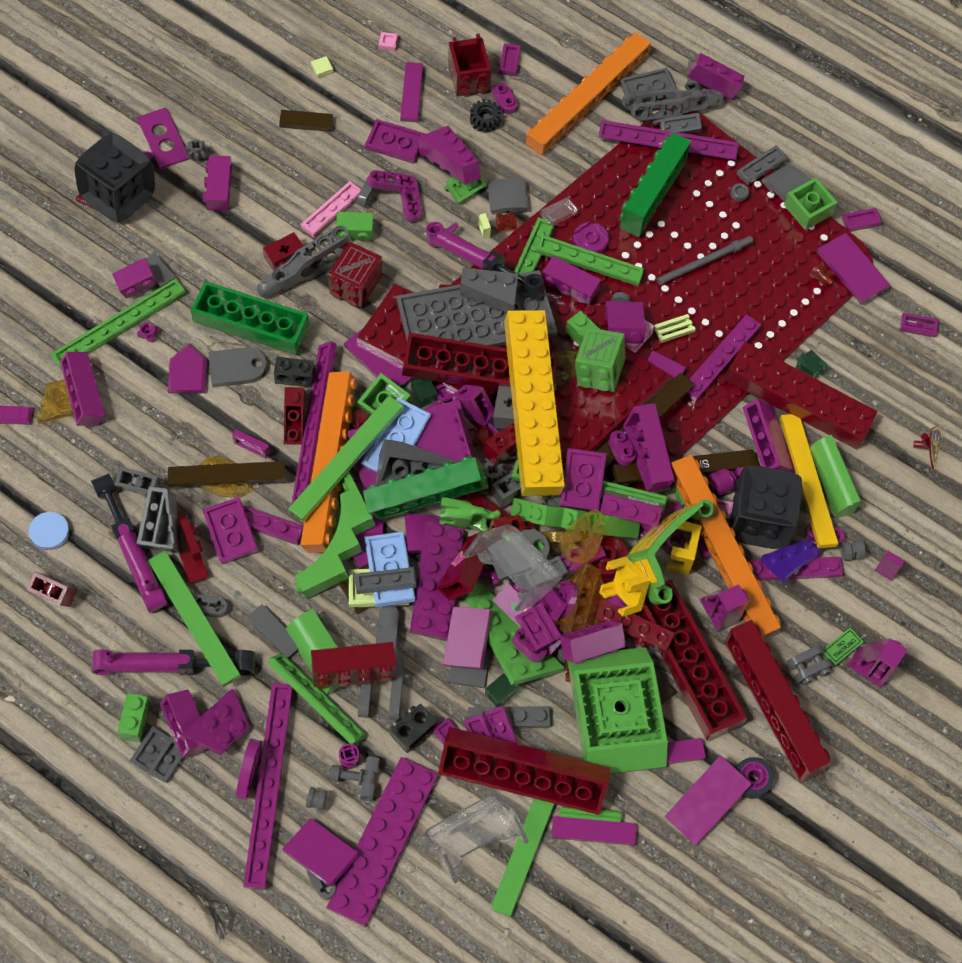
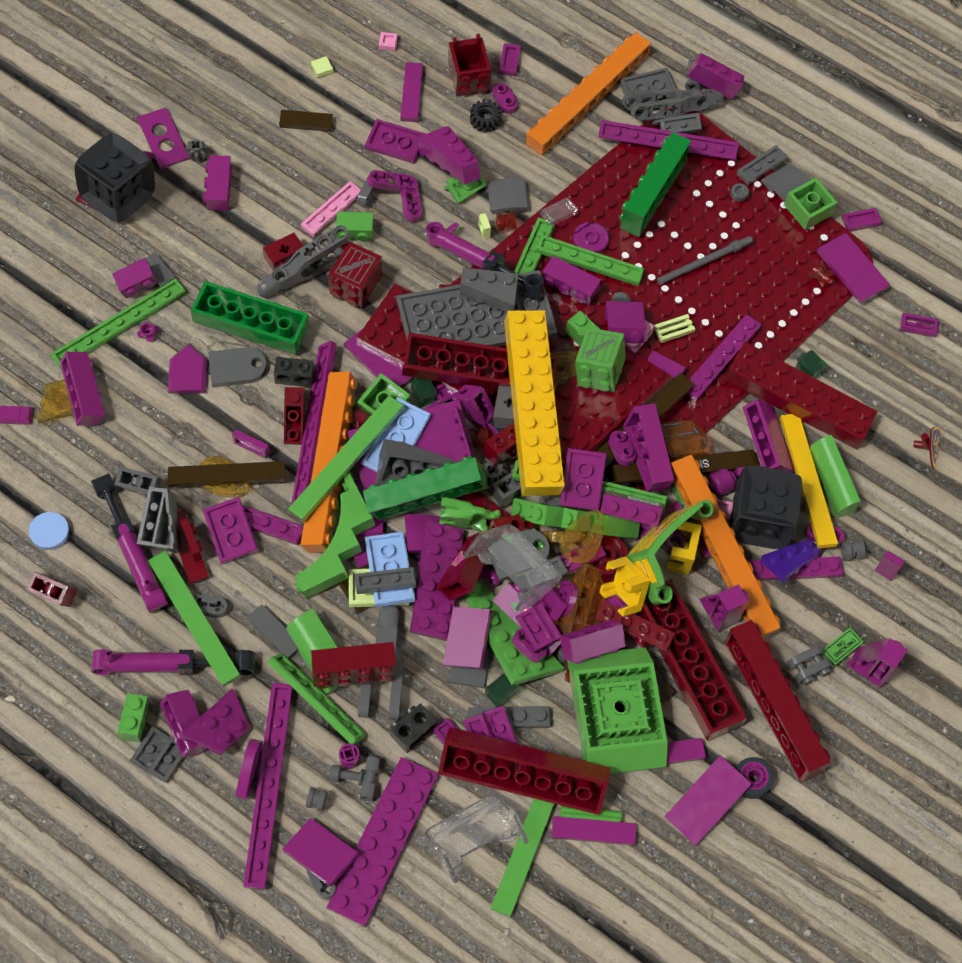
none -> clear orange wedge [660,420,714,459]

